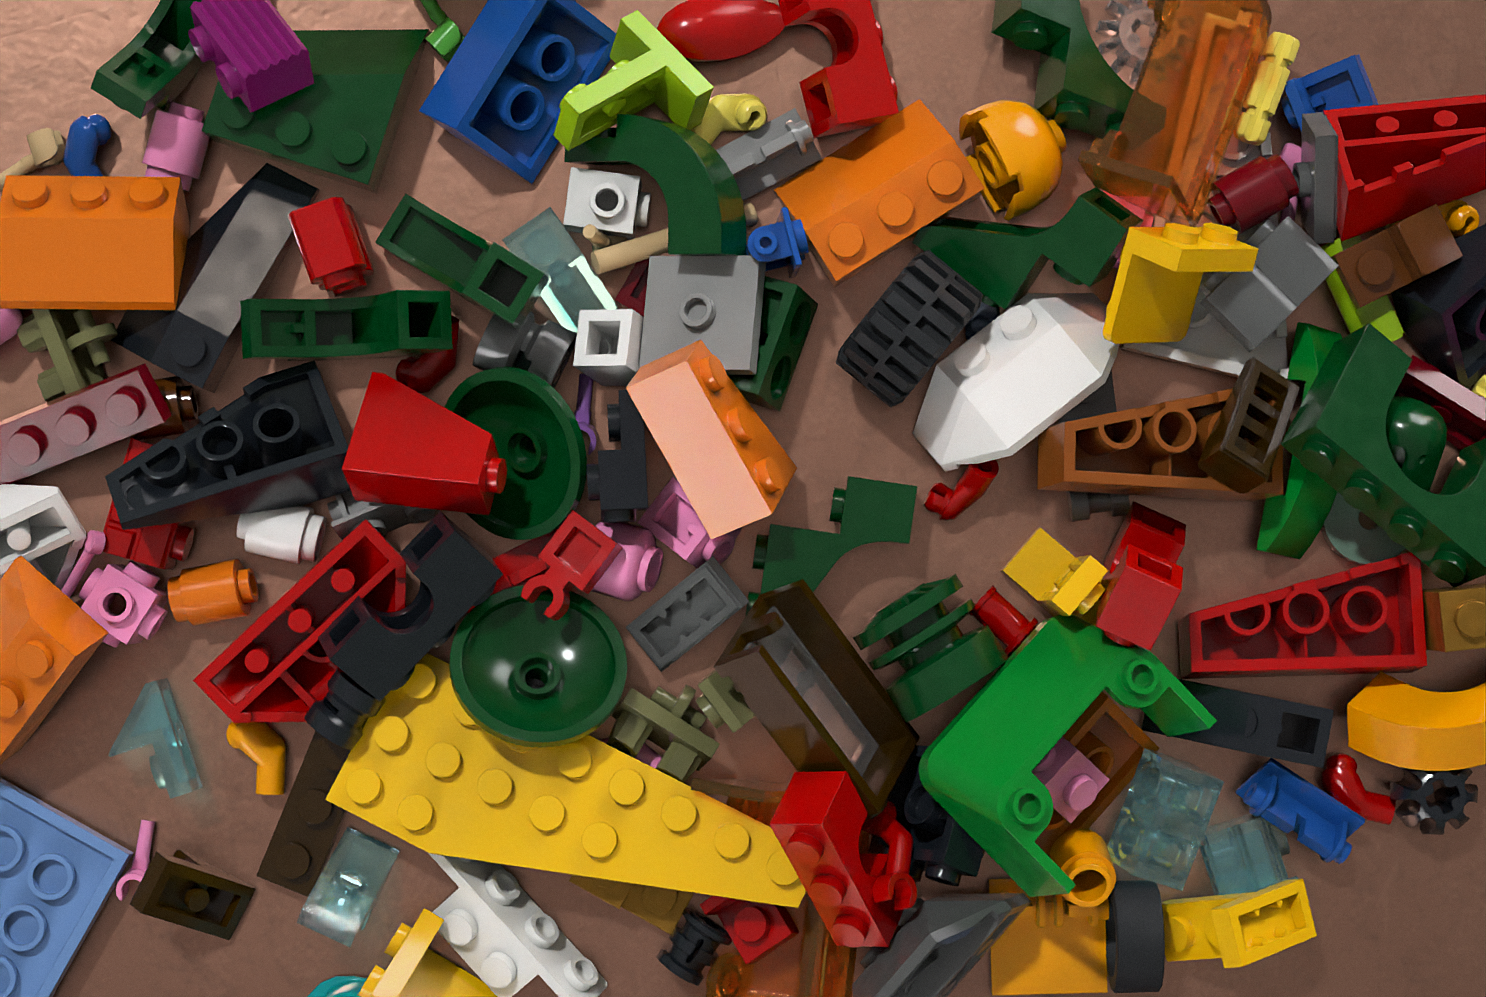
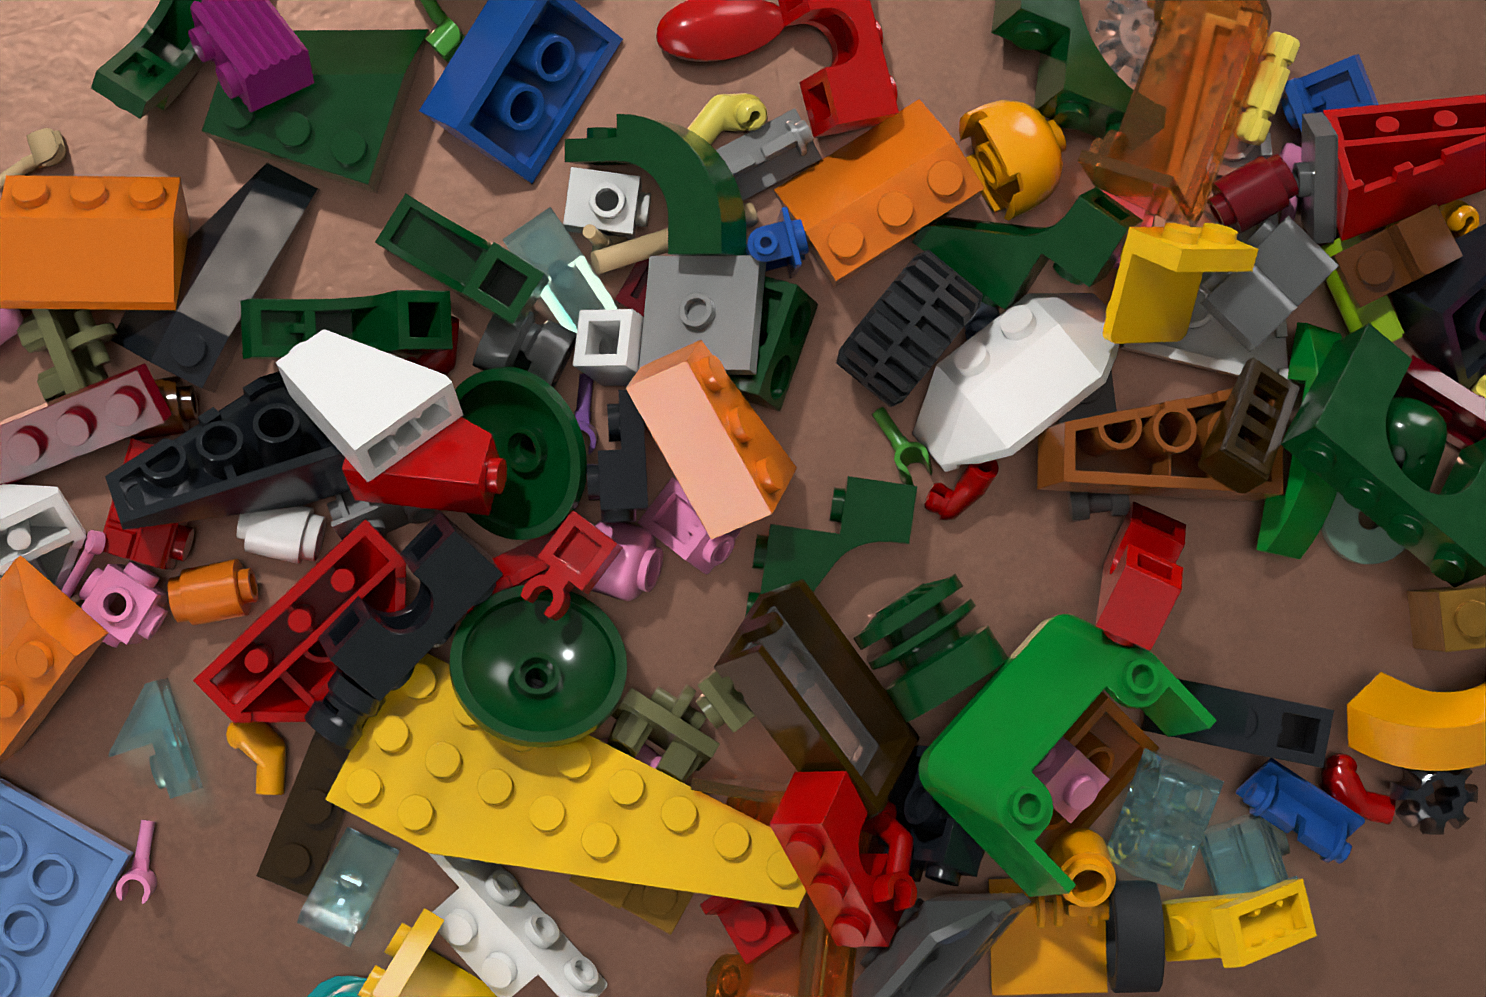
blue arm [63,114,112,176] -> none
dark brown slope [130,850,255,940] -> none
bright pink brick [142,102,210,191] -> none
red brick [288,197,374,297] -> none
lime bracket [553,10,714,151] -> none
dark grey plate [626,556,750,672] -> none
black bush [656,907,733,986] -> none
red pin [969,586,1038,655] -> none
yellow bracket [1001,527,1109,625] -> none
red wedge [1178,552,1427,679] -> none
none -> white slope [276,329,463,482]
none -> bright green hand [872,407,933,486]

